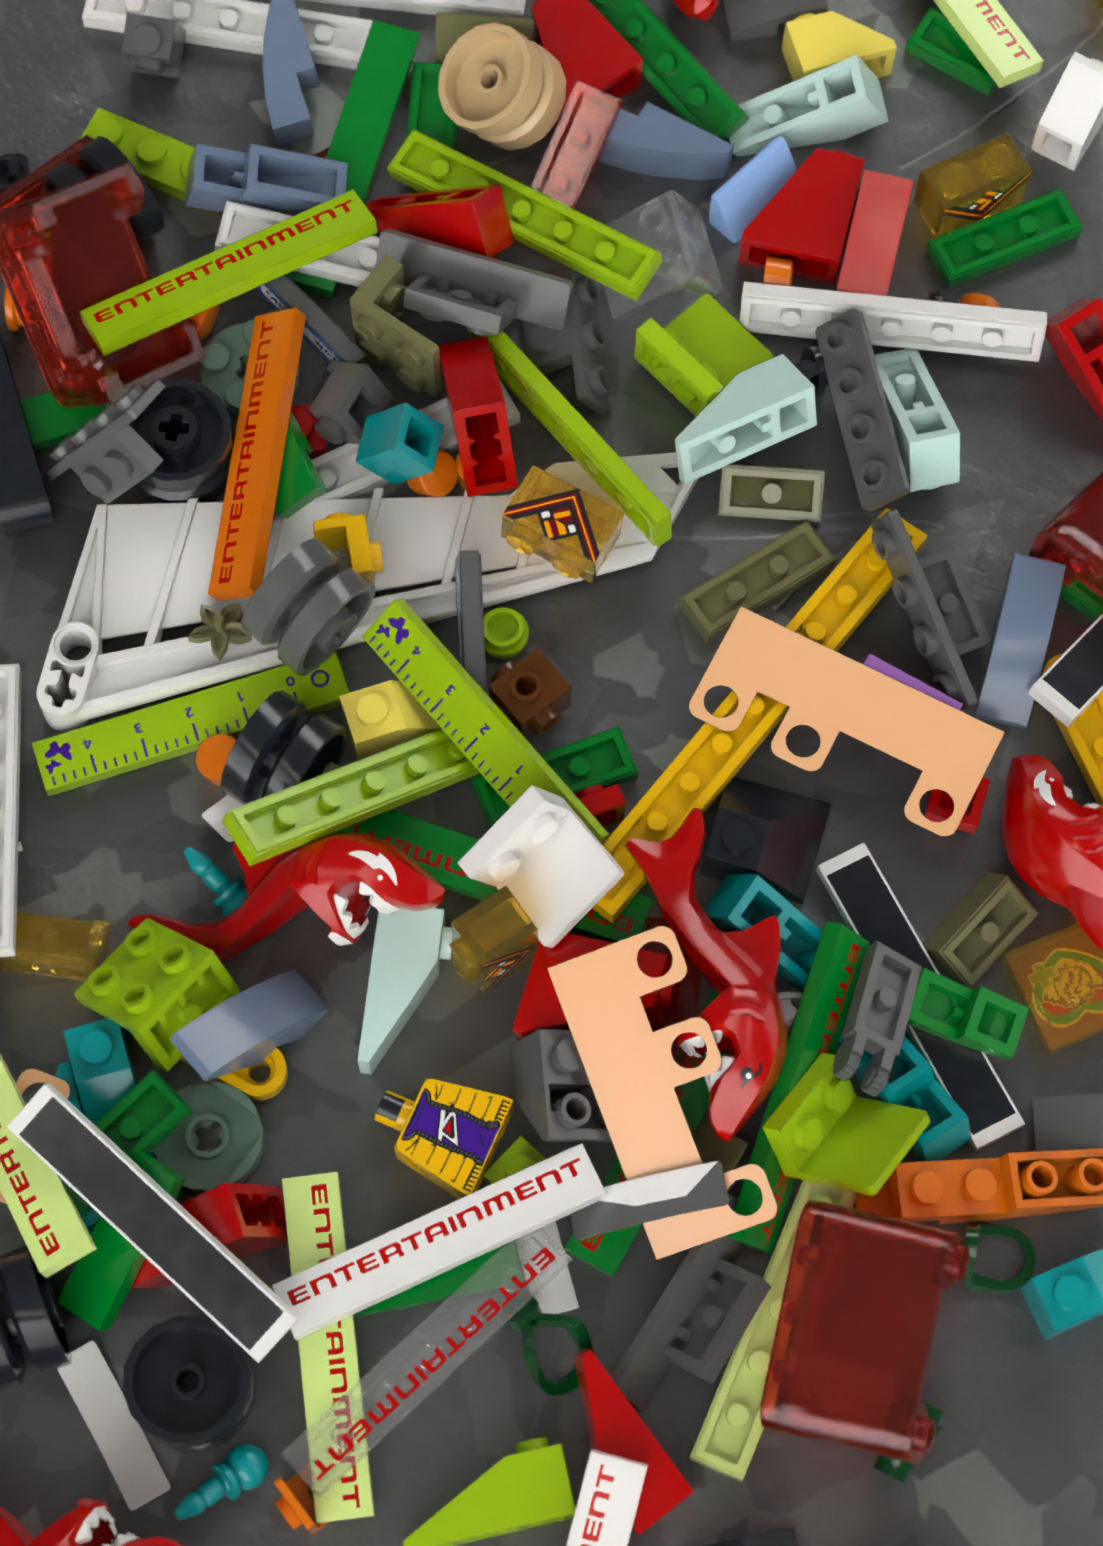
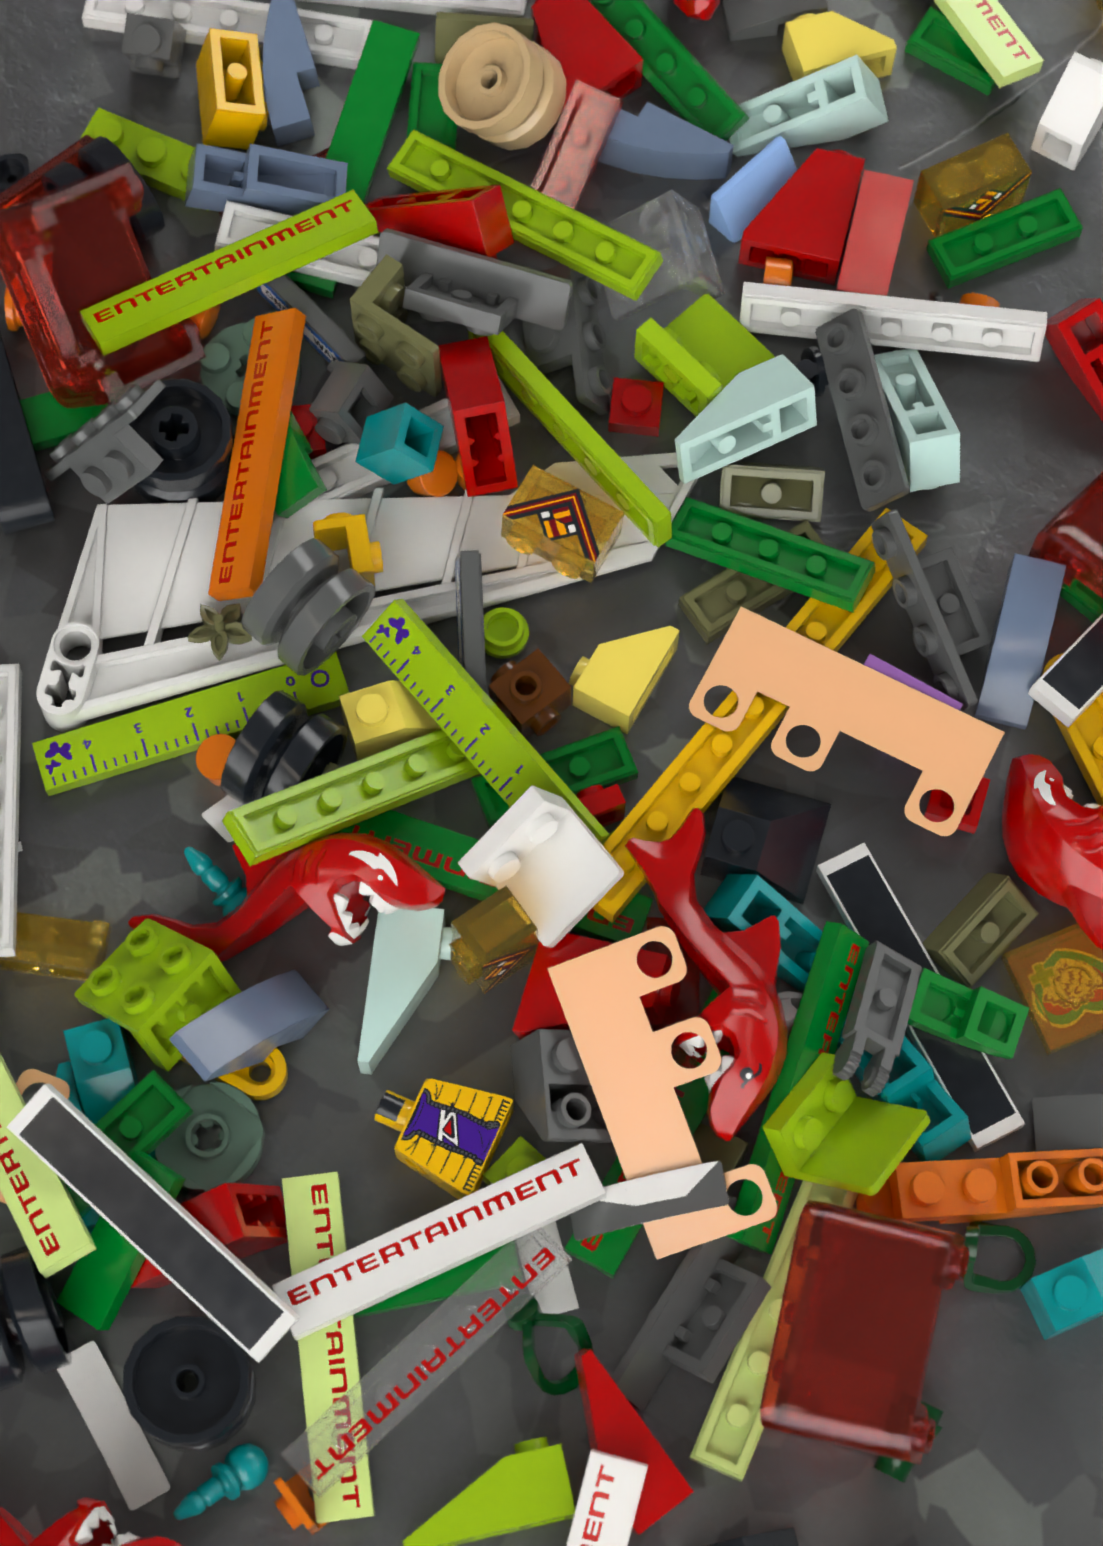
none -> yellow brick [196,28,268,150]
none -> light yellow slope [569,625,680,734]
none -> red plate [608,377,664,437]
none -> green tile [665,496,875,613]

